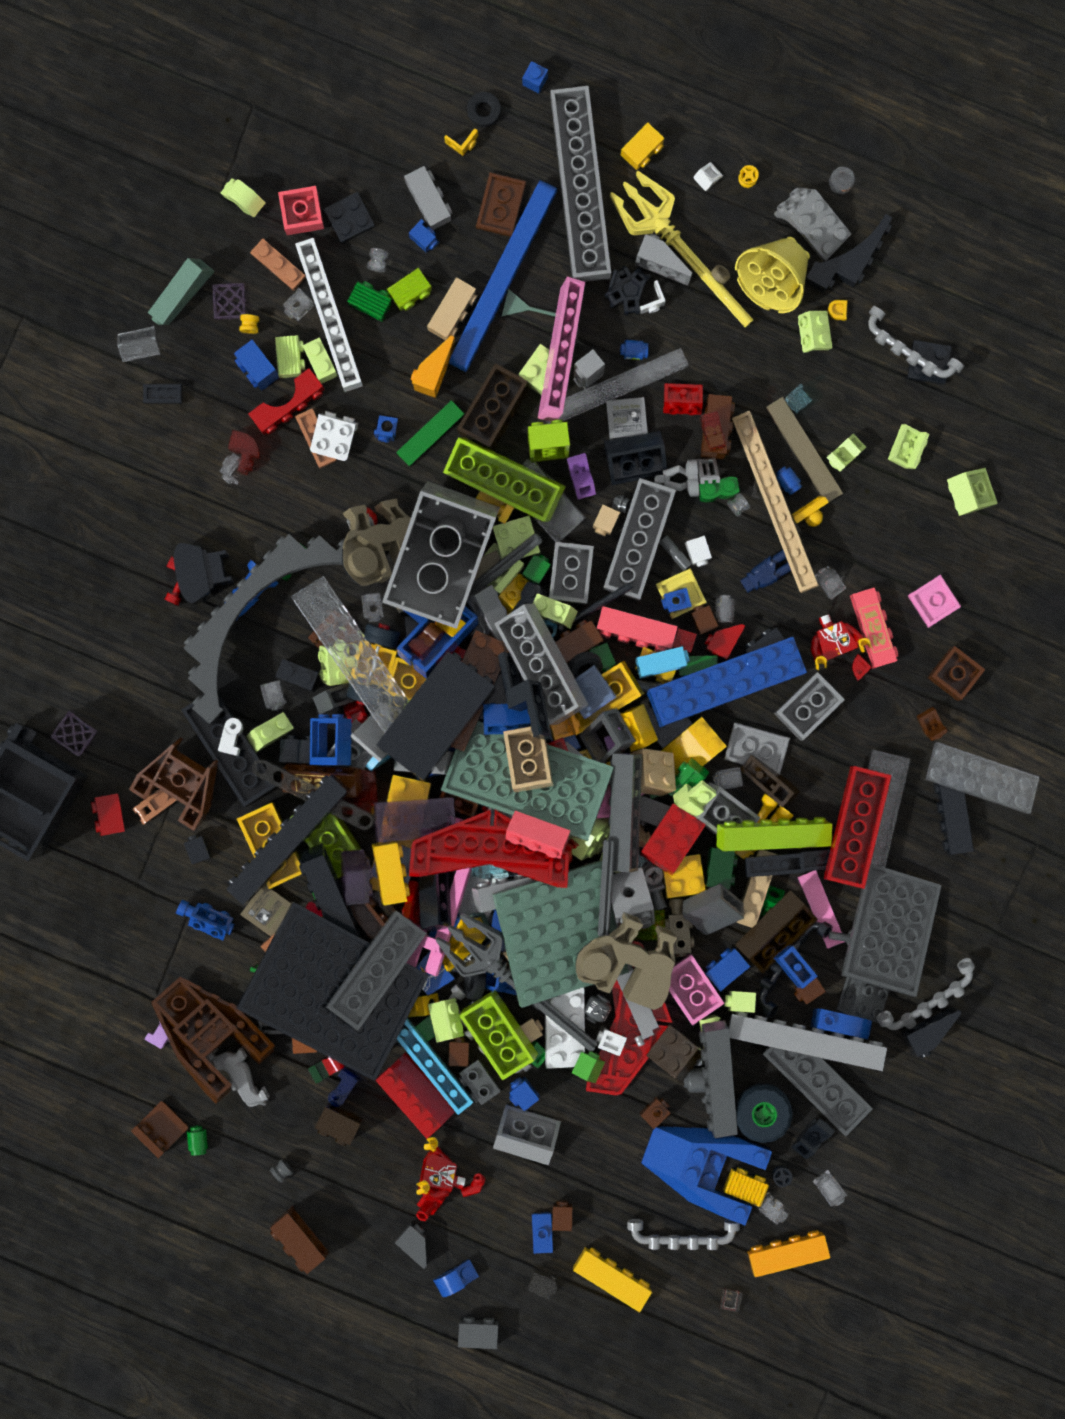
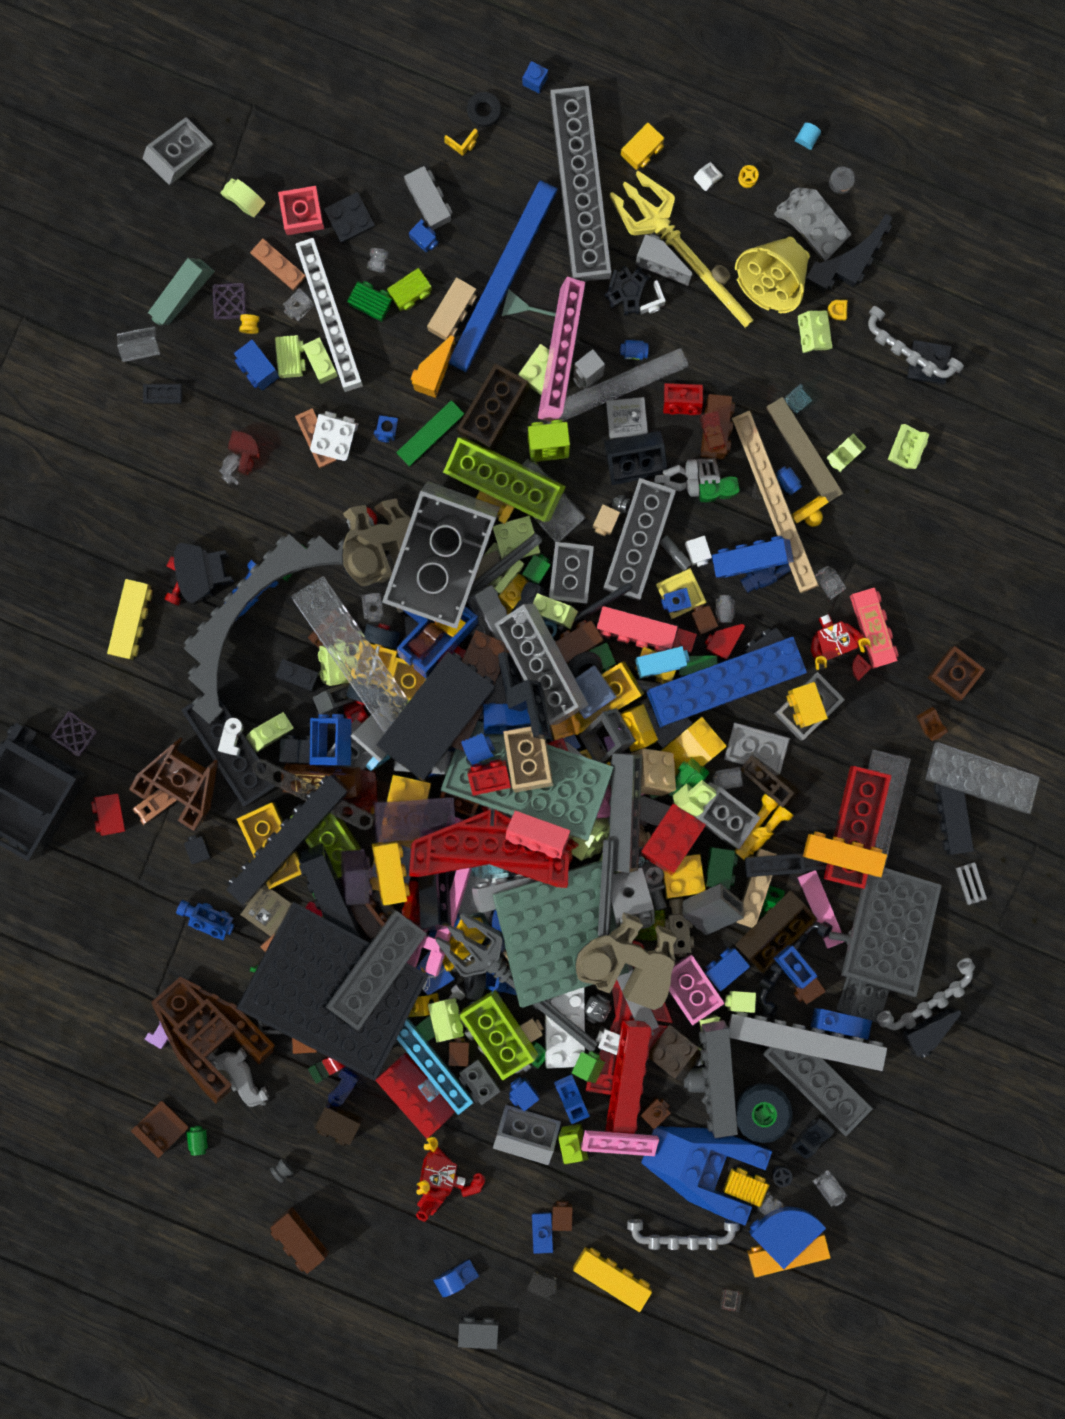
red arch [248,368,325,435] -> none
clear brick [260,680,287,711] -> none
dark grey slope [395,1222,427,1269] -> none
reddish brown tile [476,172,526,237] -> none
medium lavender brick [567,453,596,499] -> none
lime brick [716,817,832,851] -> none
clear wheel [727,493,751,517] -> none
bright pink tile [908,575,961,628] -> none
yellowish green slope [947,468,998,516] -> none
none -> light yellow brick [107,579,153,660]
none -> light grey slope [142,117,213,185]
none -> clear slope [418,1078,441,1102]
none -> blue brick [461,733,495,765]
none -> red bracket [467,759,511,796]
none -> blue brick [554,1075,590,1124]
none -> lime torso [559,1124,589,1164]
none -> bright pink tile [581,1130,659,1156]
none -> red brick [605,1020,652,1134]
none -> blue brick [712,536,794,578]
none -> blue brick [749,1207,826,1269]
none -> yellow brick [786,682,828,728]
none -> medium azure brick [795,122,821,150]
none -> light orange brick [803,832,887,877]
none -> light grey tile [956,862,987,905]

